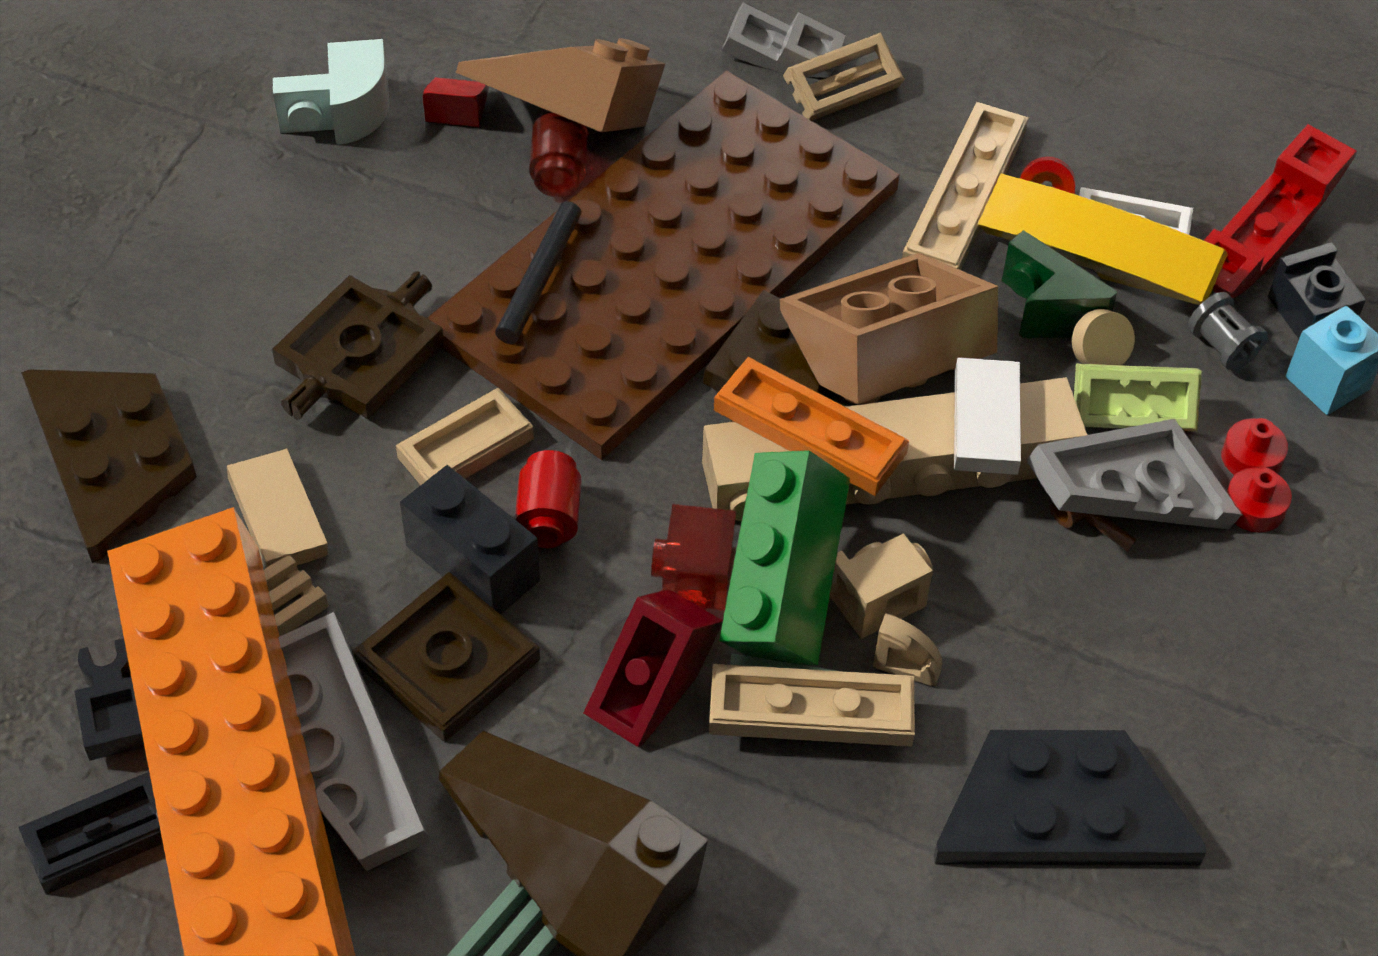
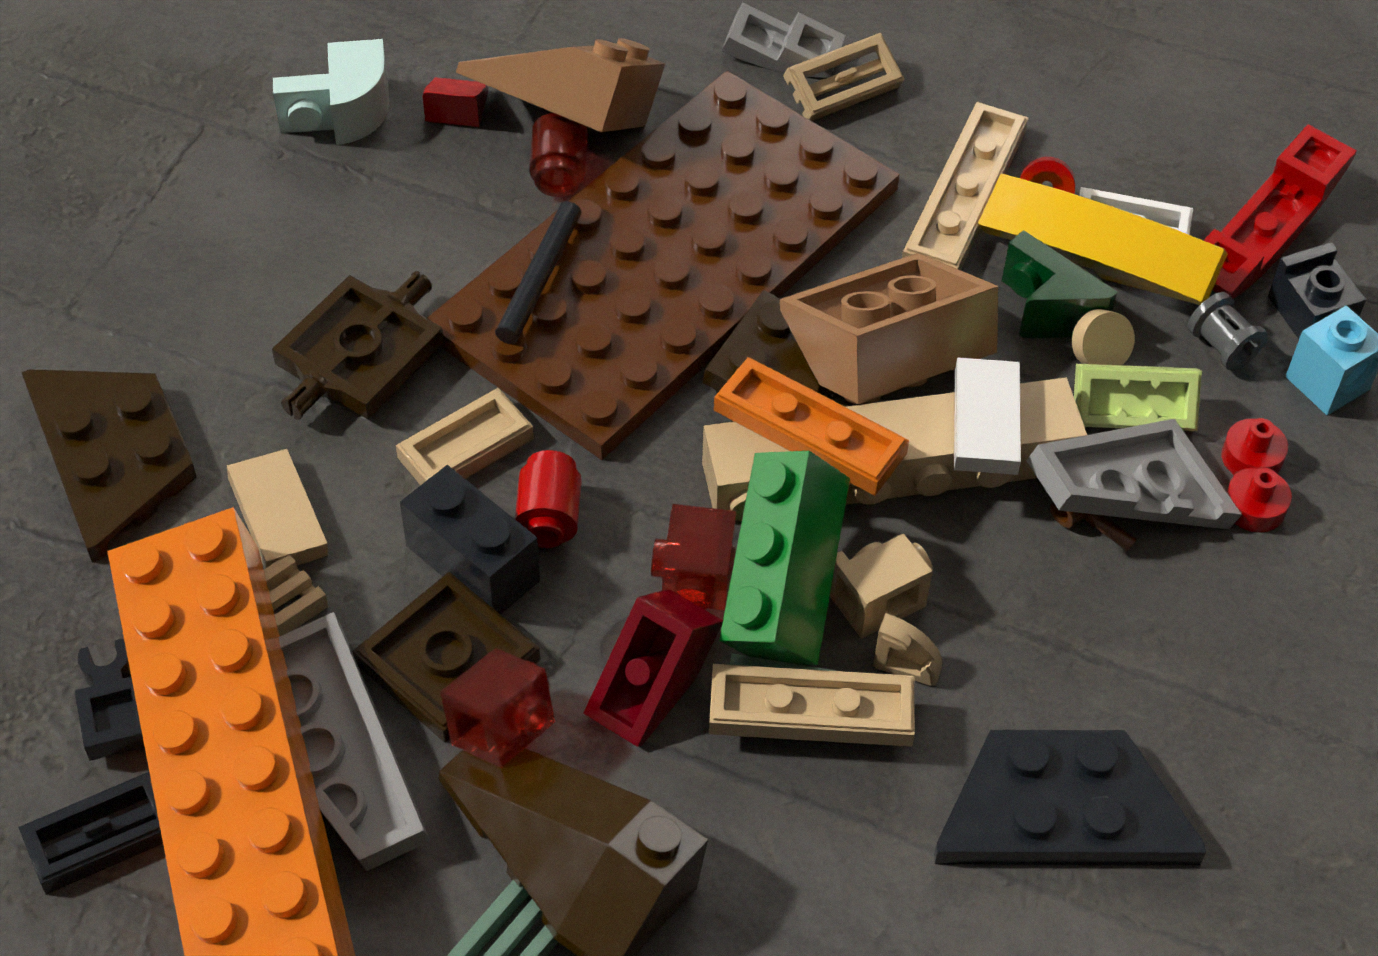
none -> clear red brick [440,648,555,768]

